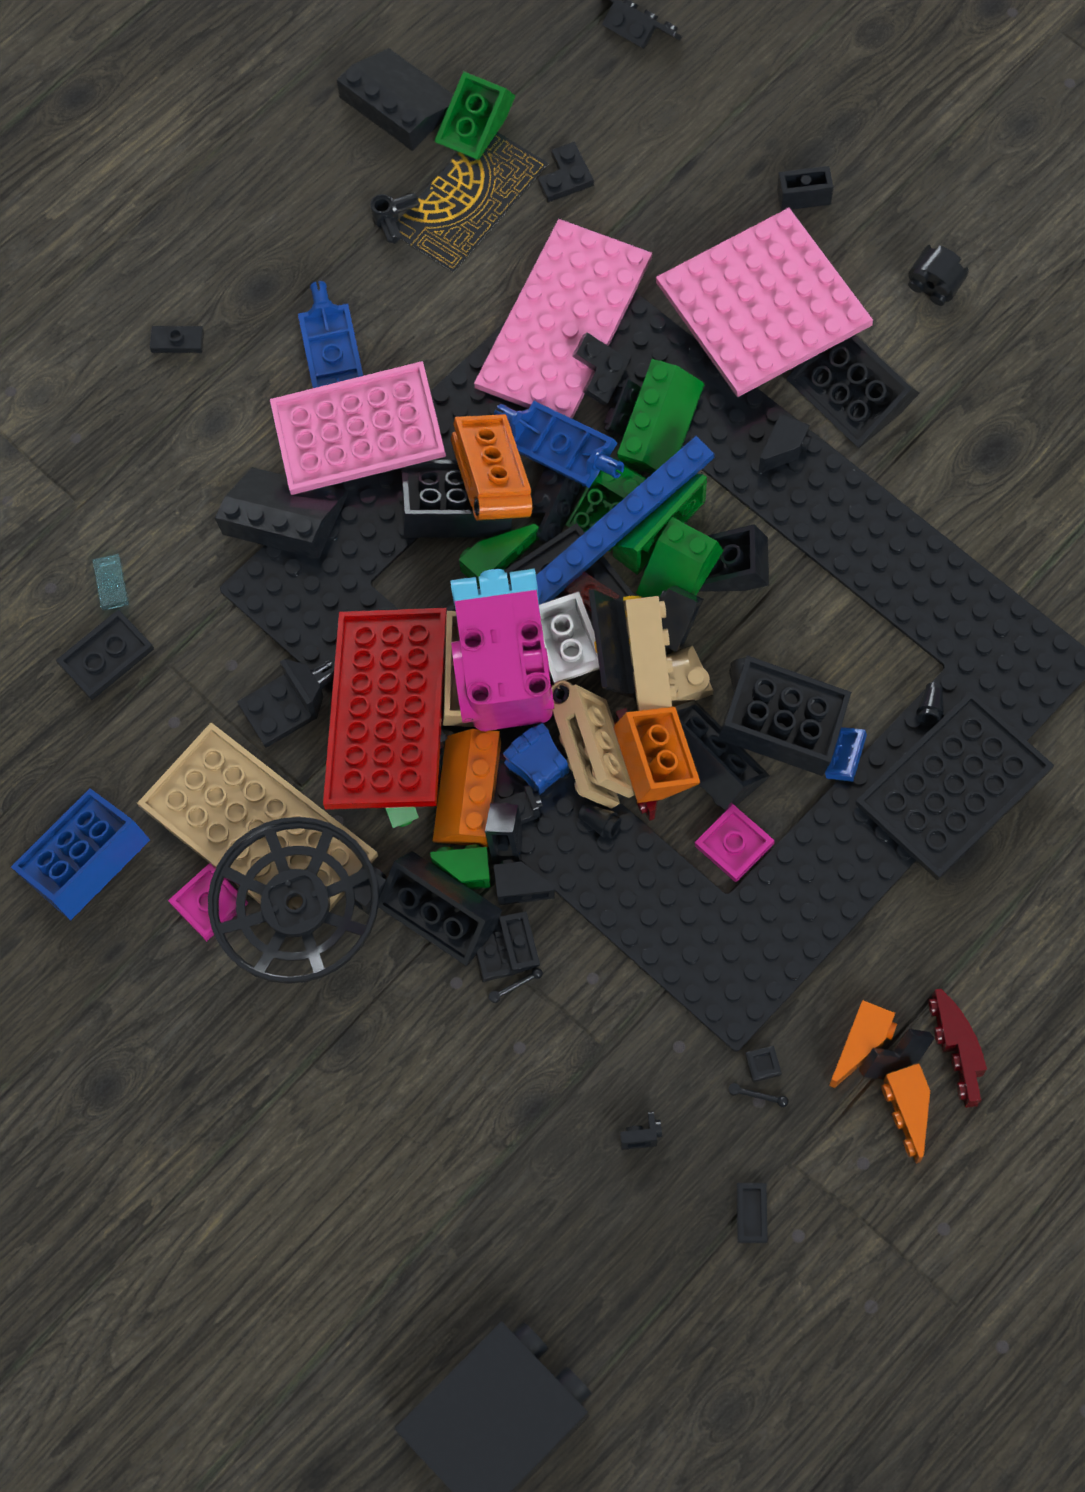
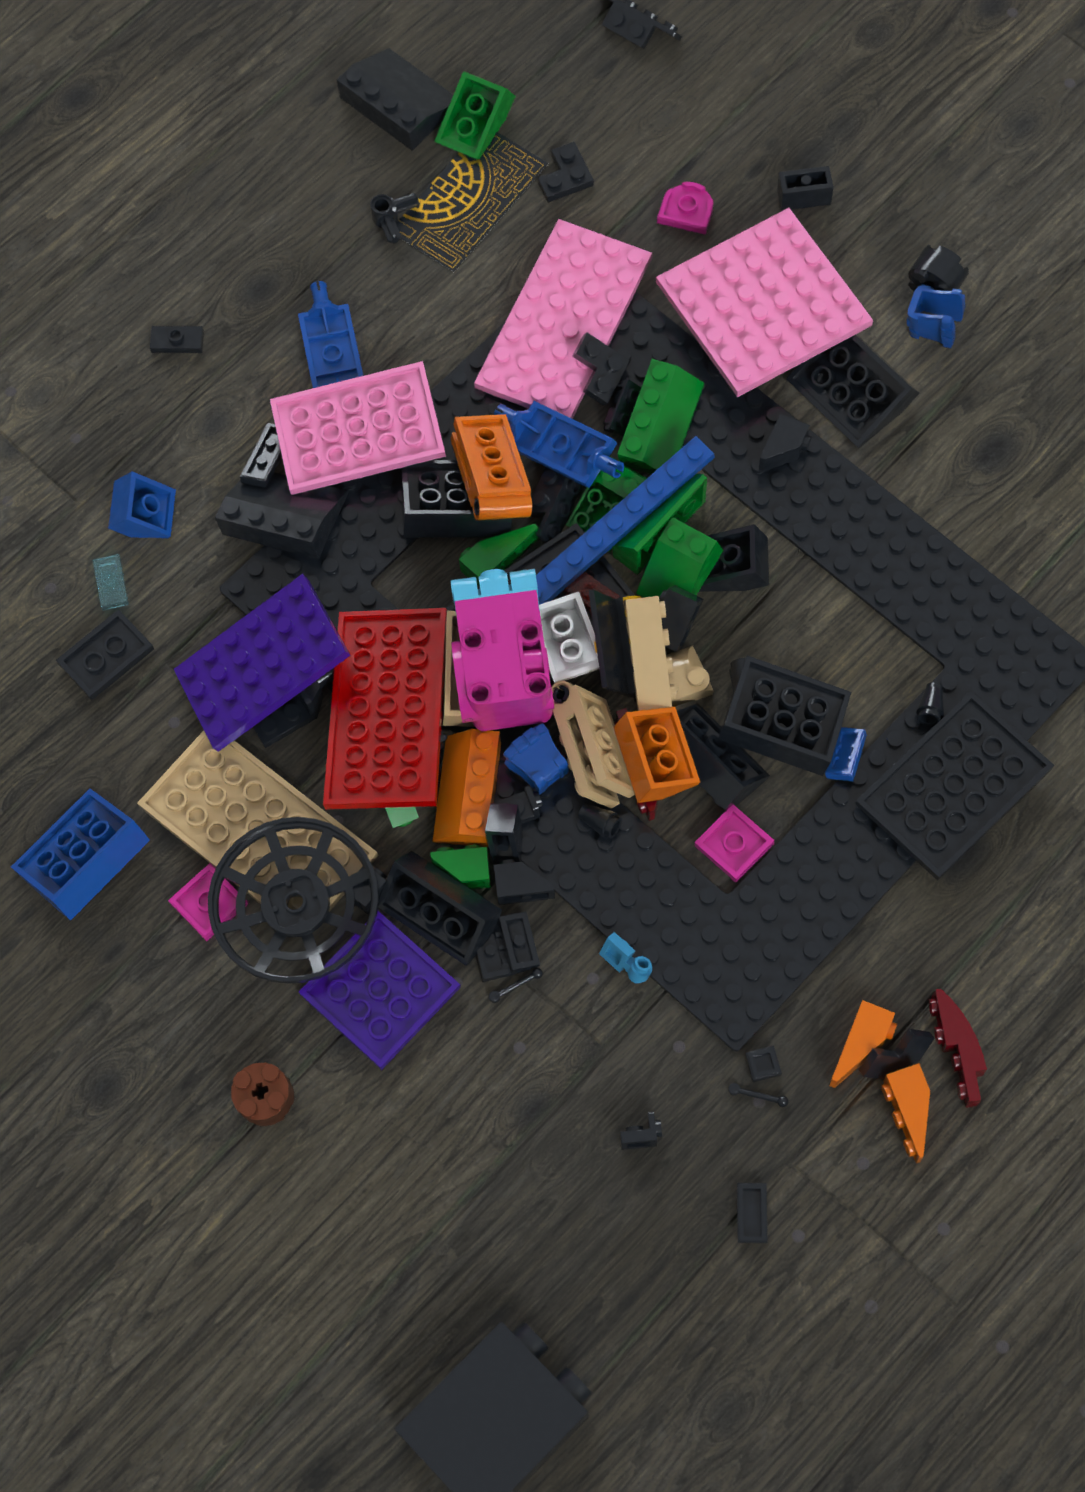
none -> blue slope [108,472,176,538]
none -> dark purple plate [174,574,351,752]
none -> copper brick [231,1063,294,1126]
none -> tile [240,423,282,488]
none -> dark purple plate [299,911,461,1070]
none -> dark azure plate [599,932,652,983]
none -> dark pink tile [657,182,713,235]
none -> blue piece [907,285,965,348]

